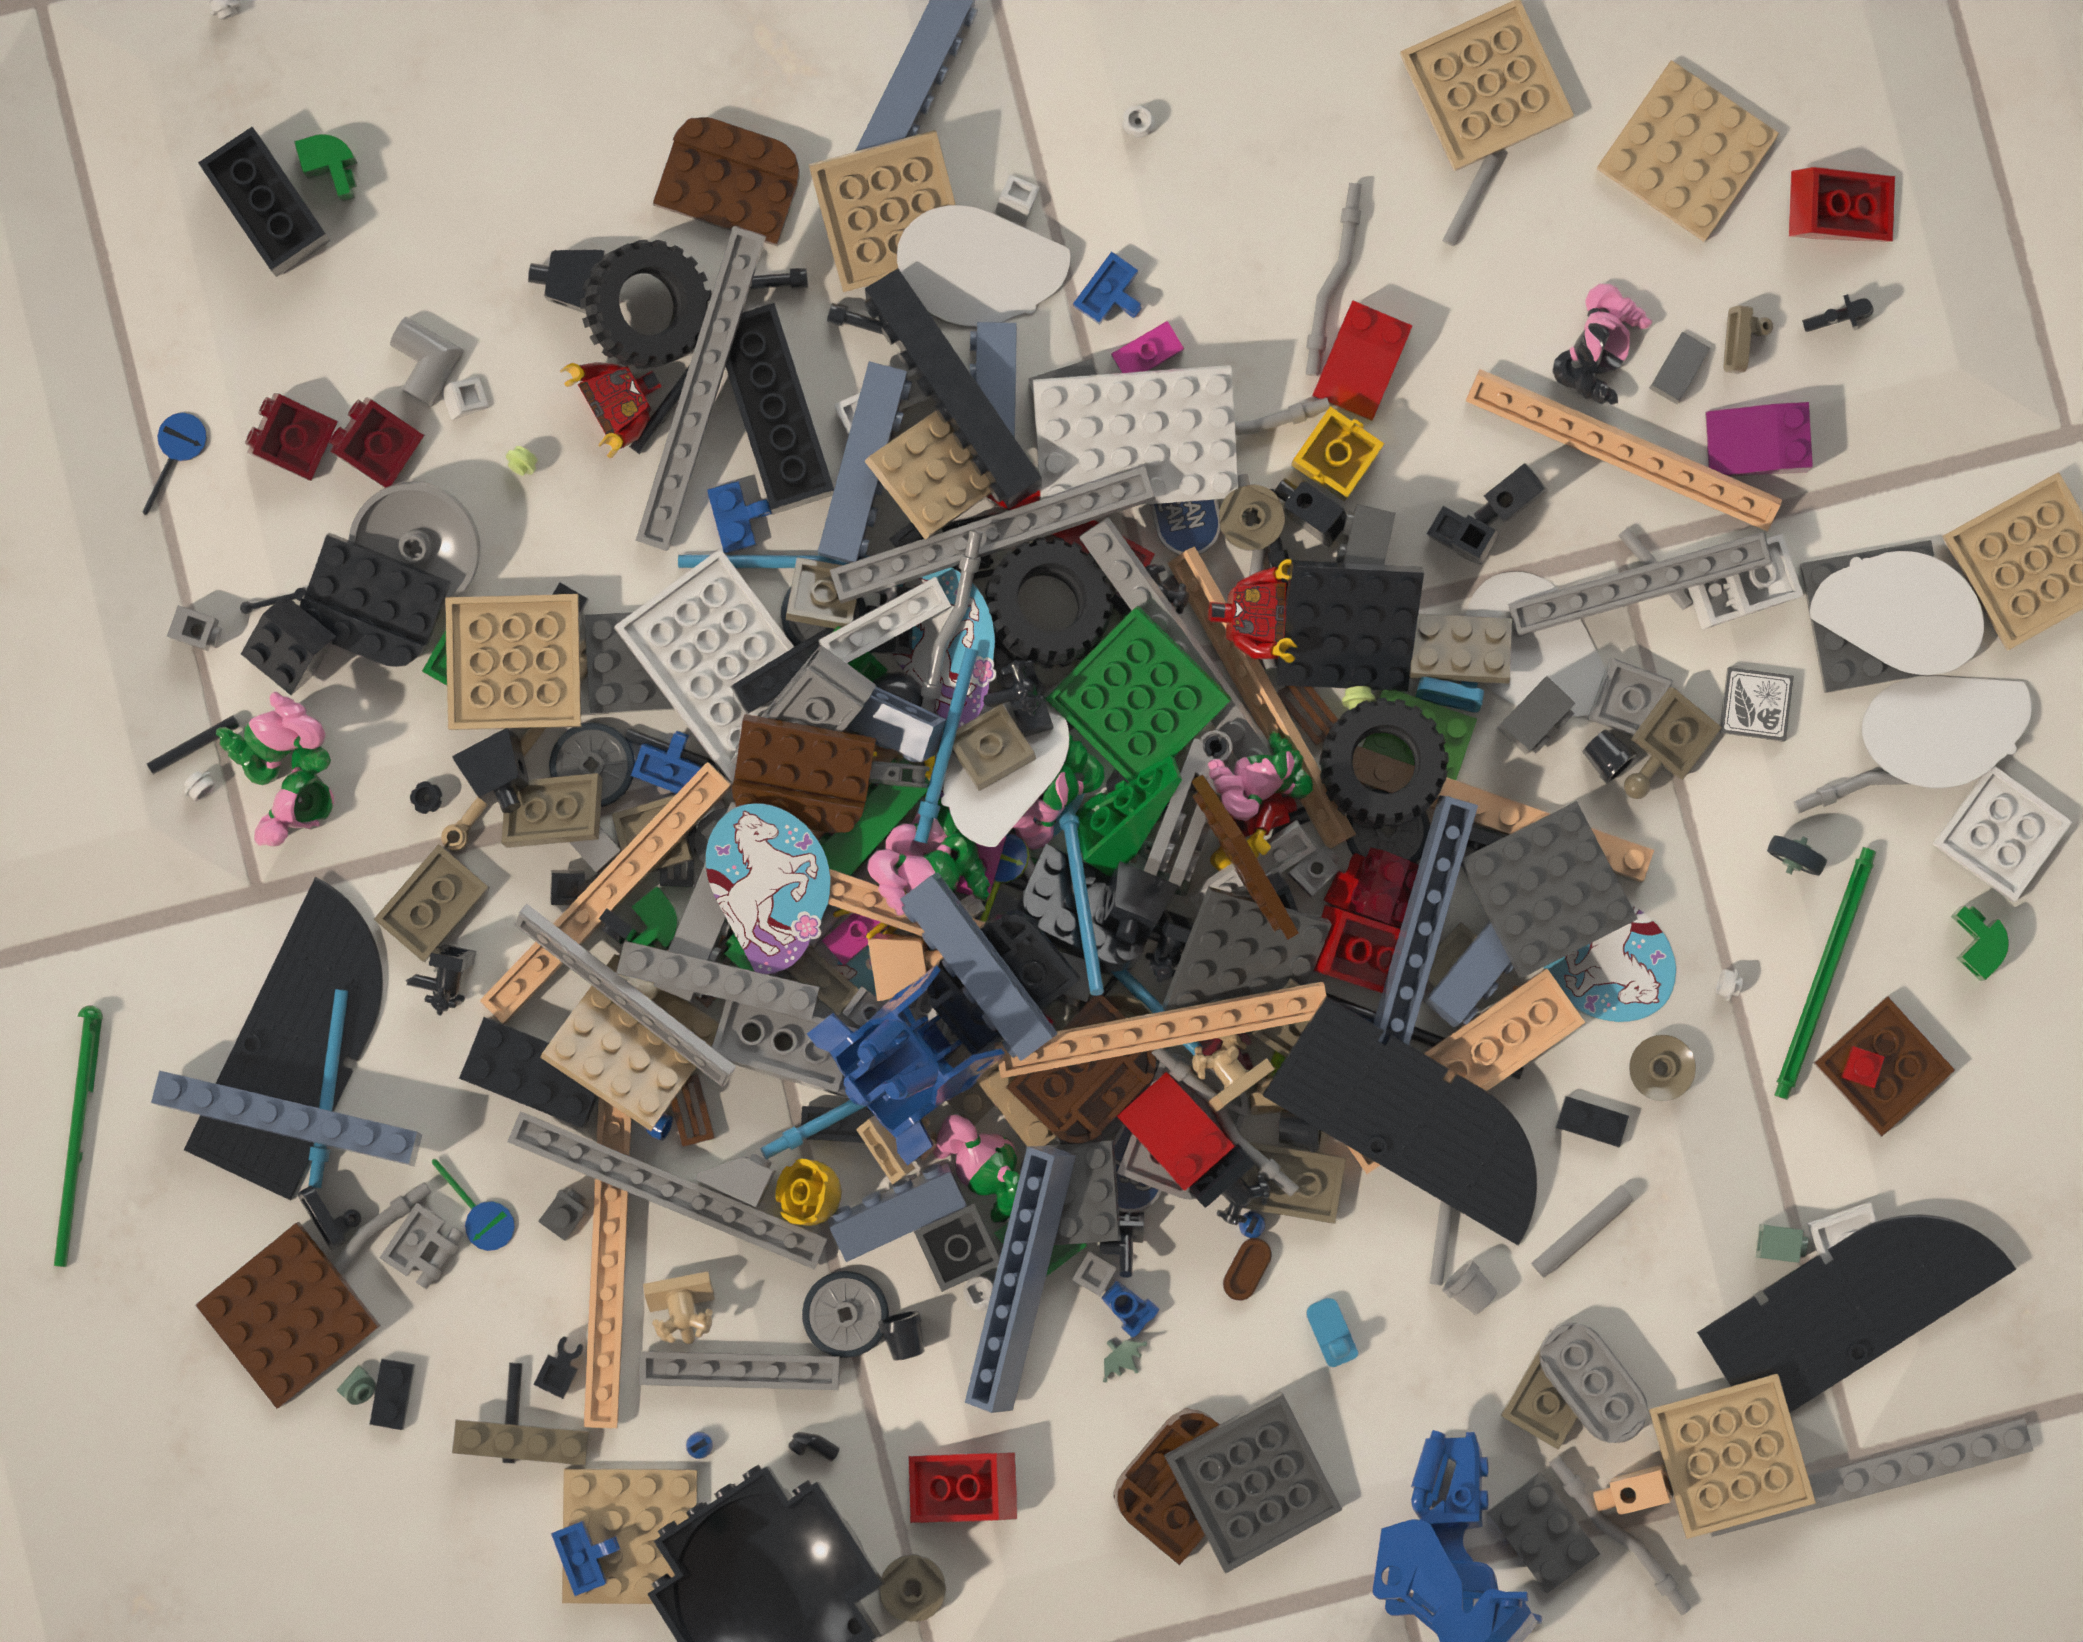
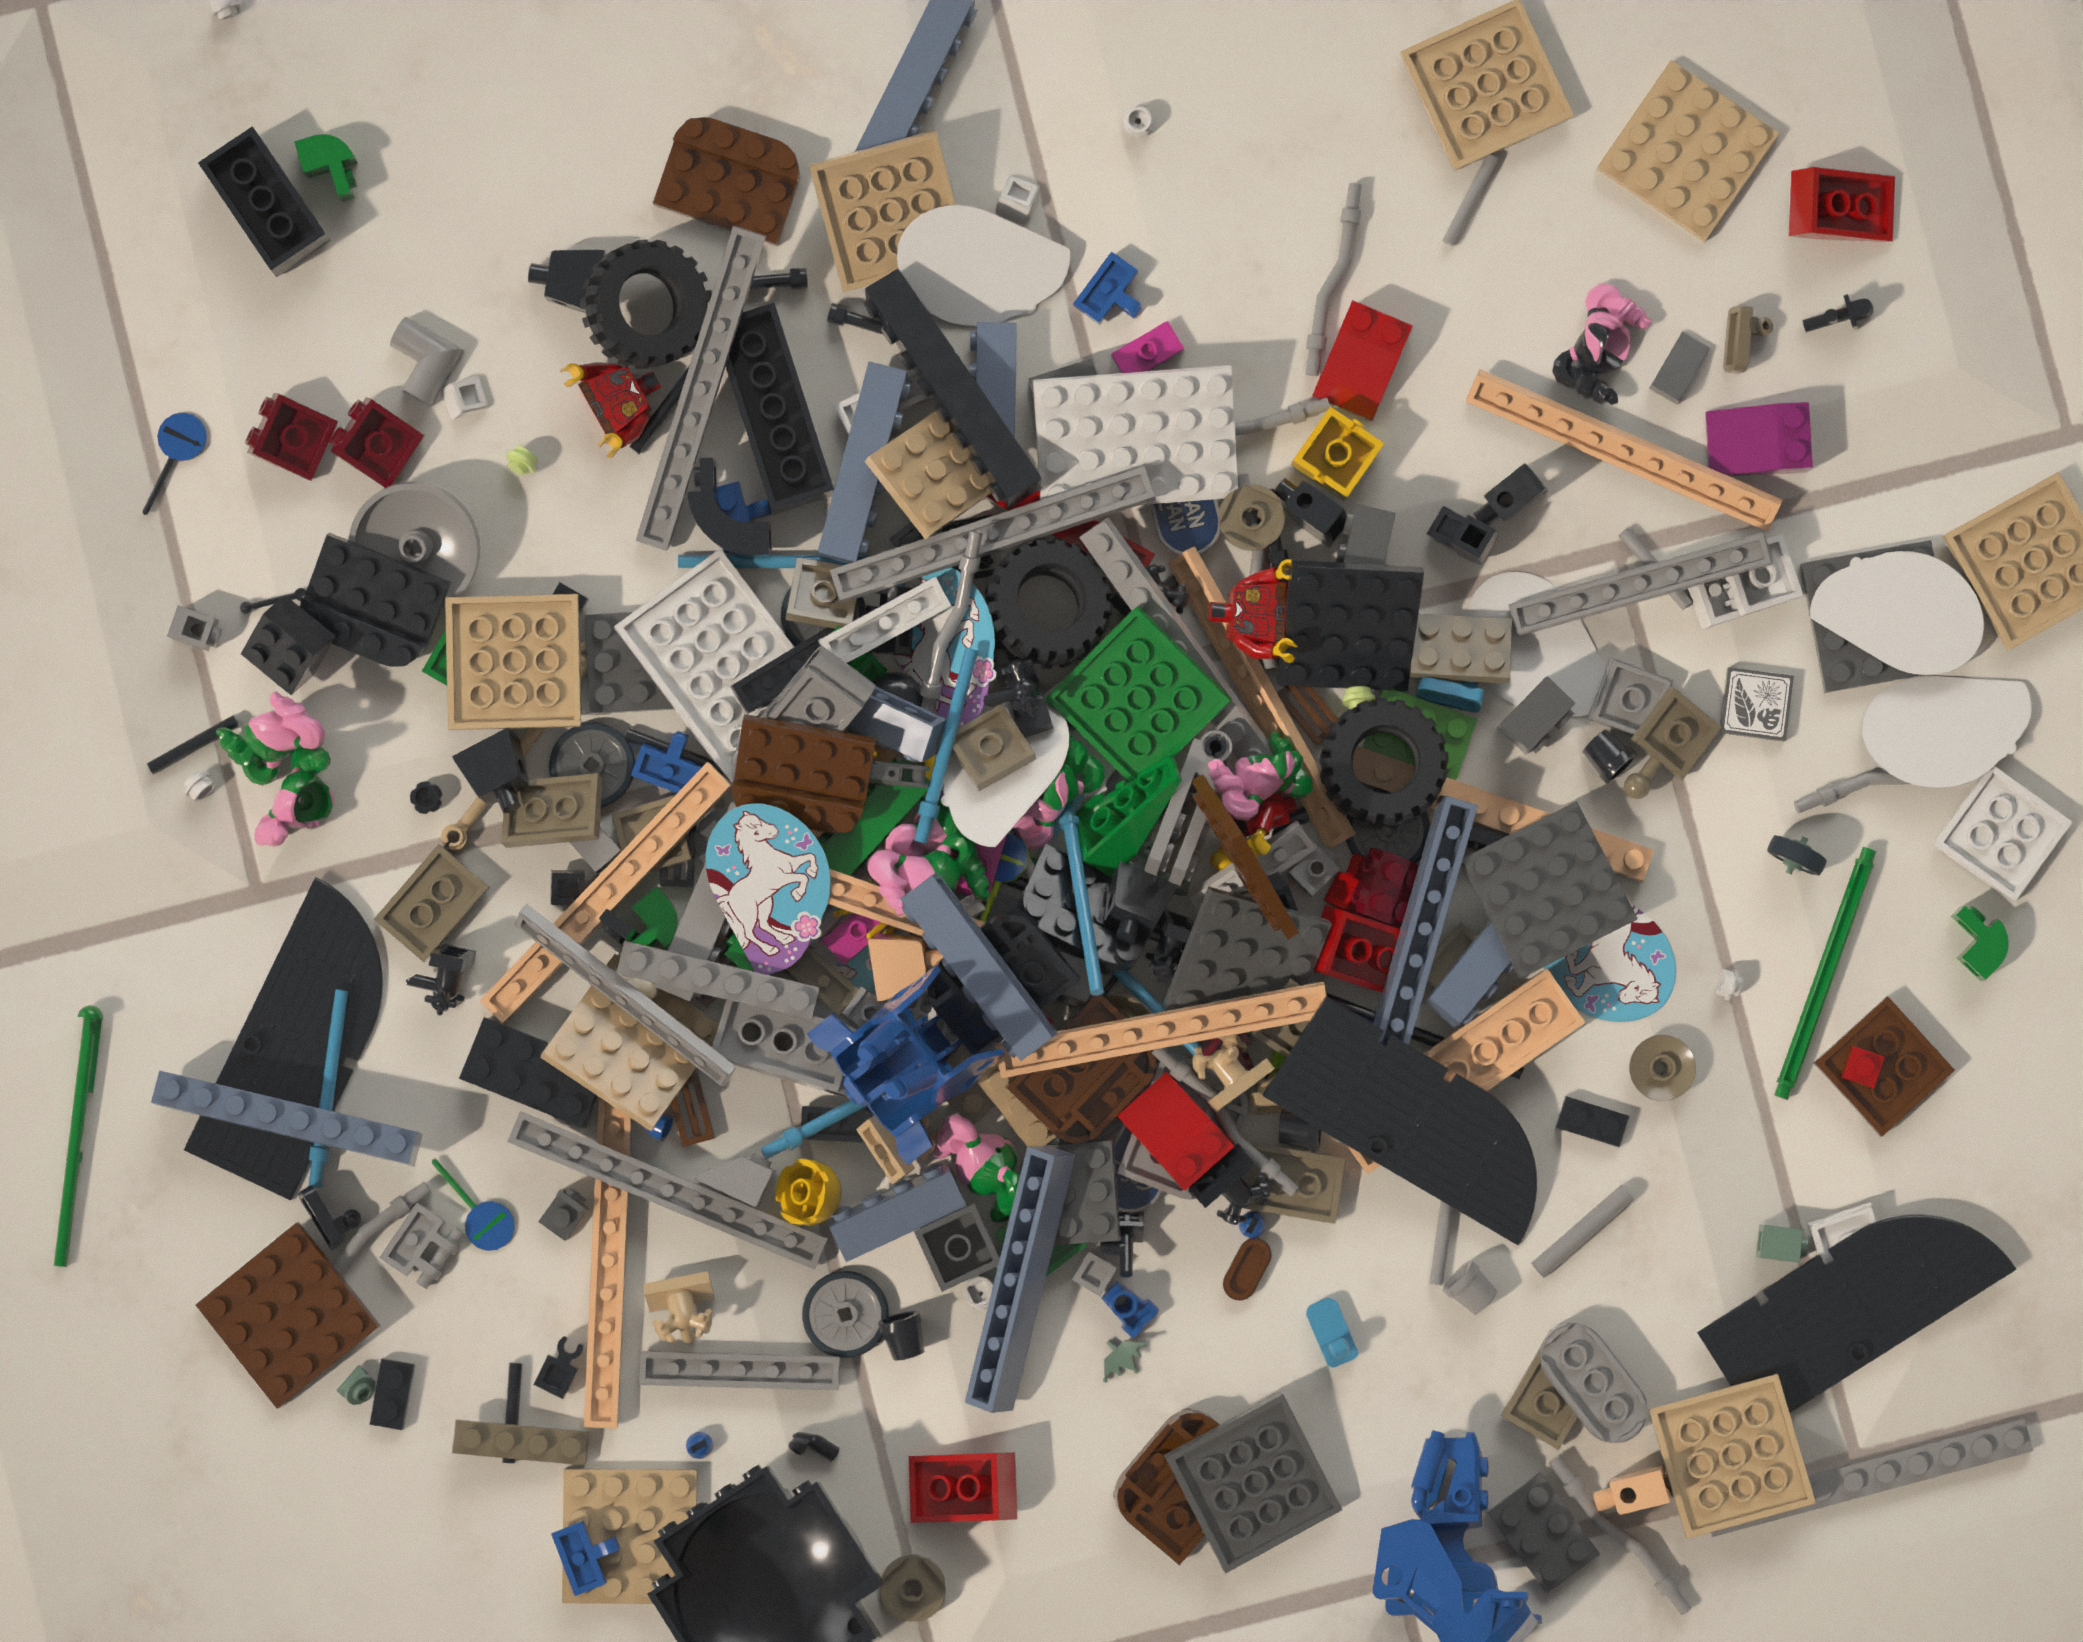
none -> black arch [687,458,772,558]

